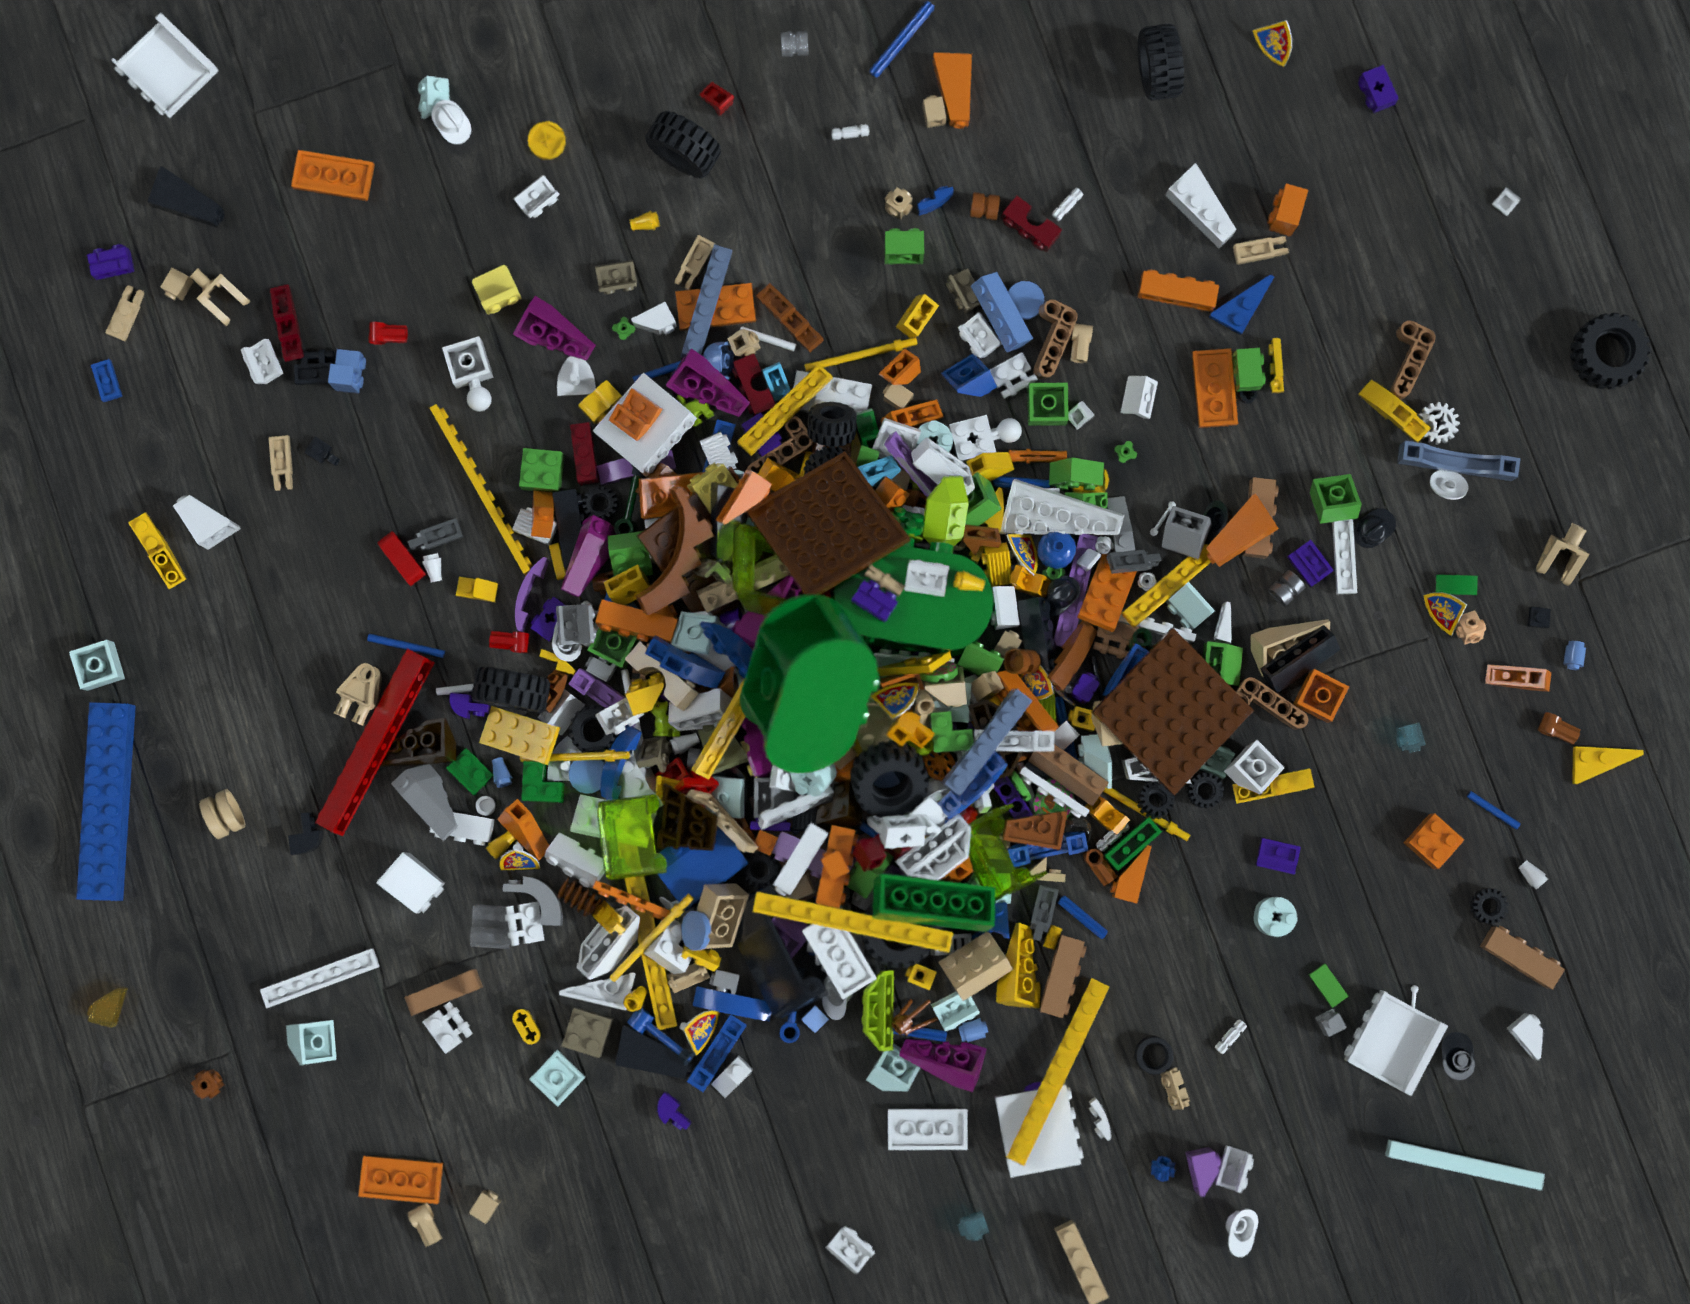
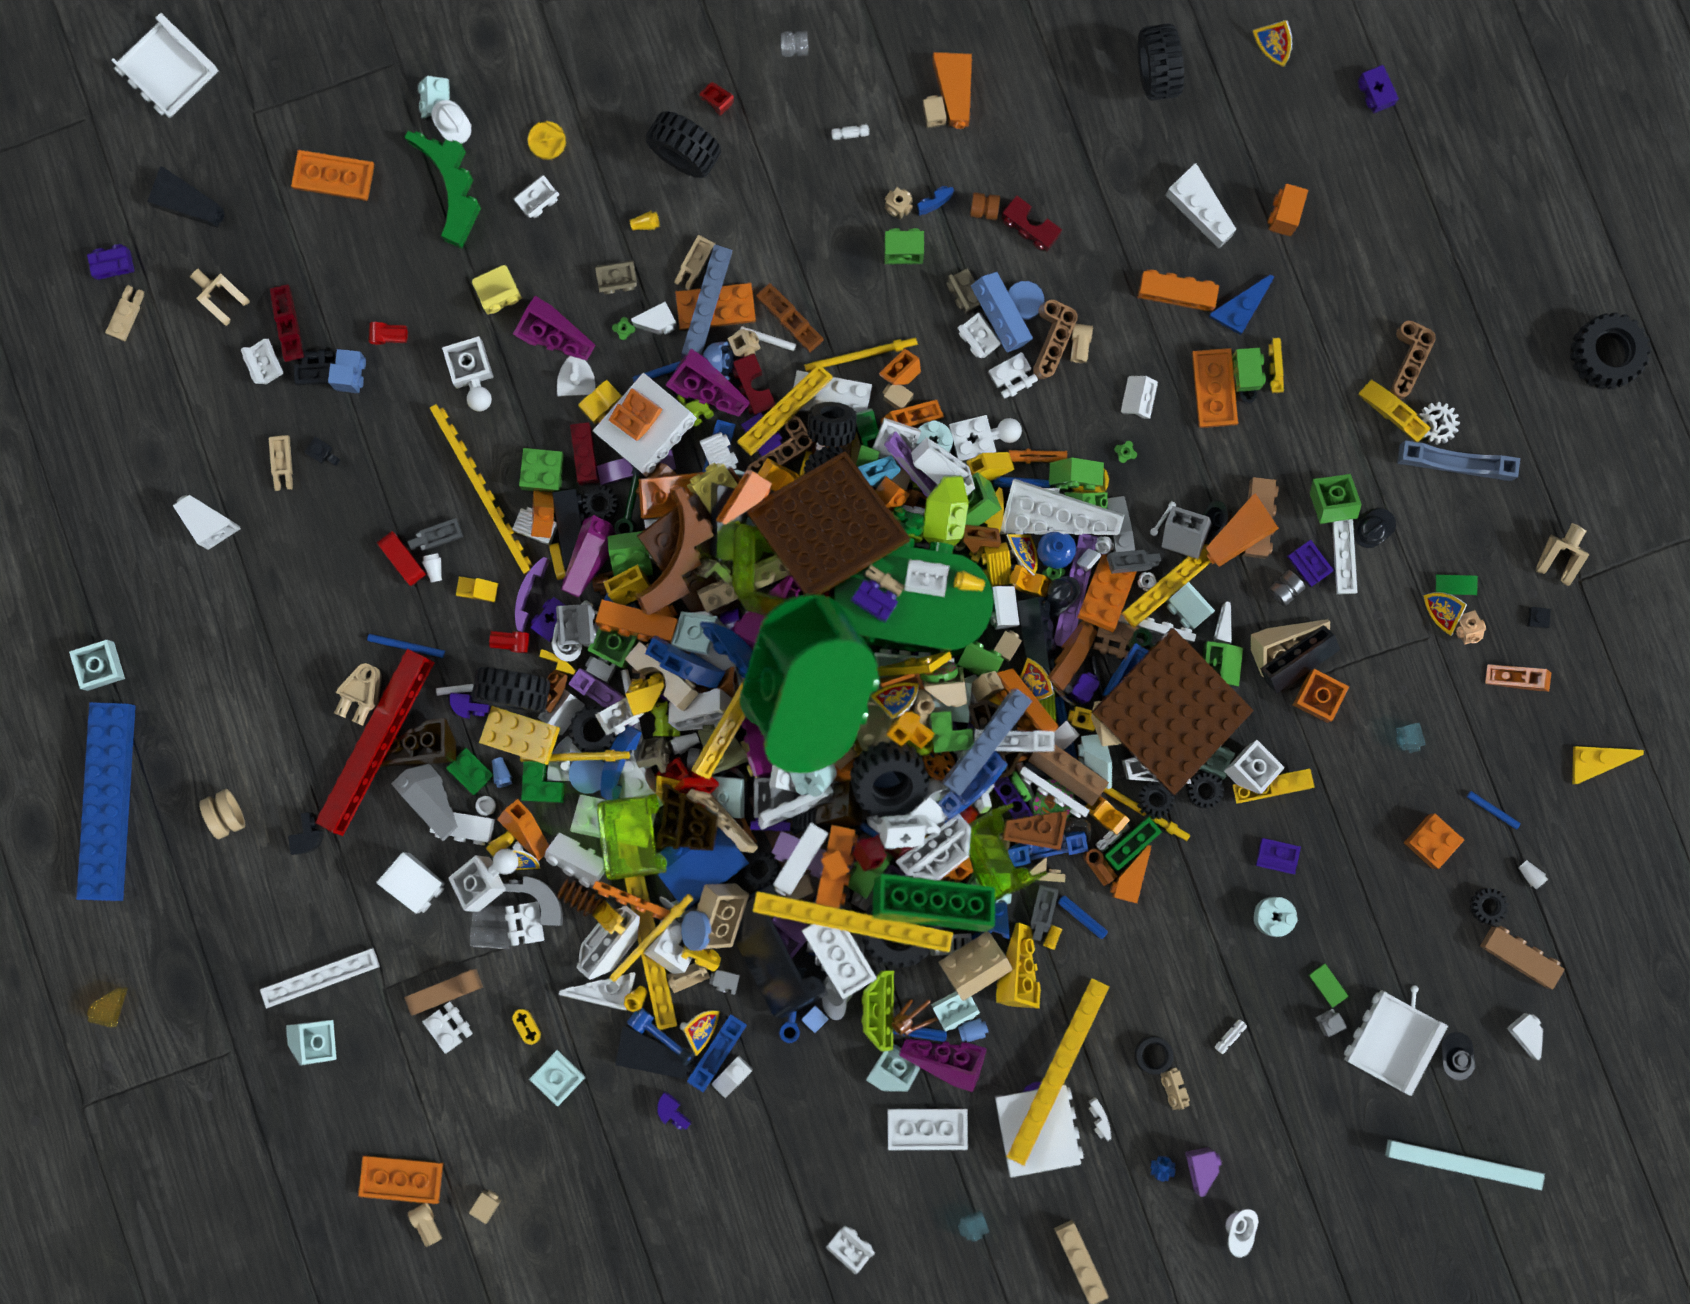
blue plate [91,359,122,402] -> none
yellow slope [128,512,186,589] -> none
tan brick [161,268,194,301] -> none
dark orange brick [191,1069,224,1099] -> none
dark tan brick [562,1007,614,1058] -> none
blue slope [693,986,771,1021] -> none
orange brick [754,830,778,857] -> none
medium azure slope [762,362,791,401] -> none
blue axle [870,1,934,78] -> none
yellow brick [895,294,939,338] -> none
yellow brick [905,964,937,990] -> none
blue slope [941,354,997,397] -> none
dark orange wheel [1004,648,1040,675] -> none
bright green brick [1027,383,1068,426] -> none
medium nougat brick [1038,935,1086,1018] -> none
white axle [1052,188,1083,221] -> none
white slope [1068,401,1094,430] -> none
white bracket [1215,1145,1254,1193] -> none
tan hinge [1233,236,1289,265] -> none
medium nougat beam [1235,677,1308,730] -> none
white dish [1430,470,1468,500] -> none
white slope [1492,188,1520,216] -> none
dark orange piece [1538,712,1581,745] -> none
medium blue brick [1564,641,1586,670] -> none
none -> green arch [405,131,481,249]
none -> white brick [448,849,518,912]

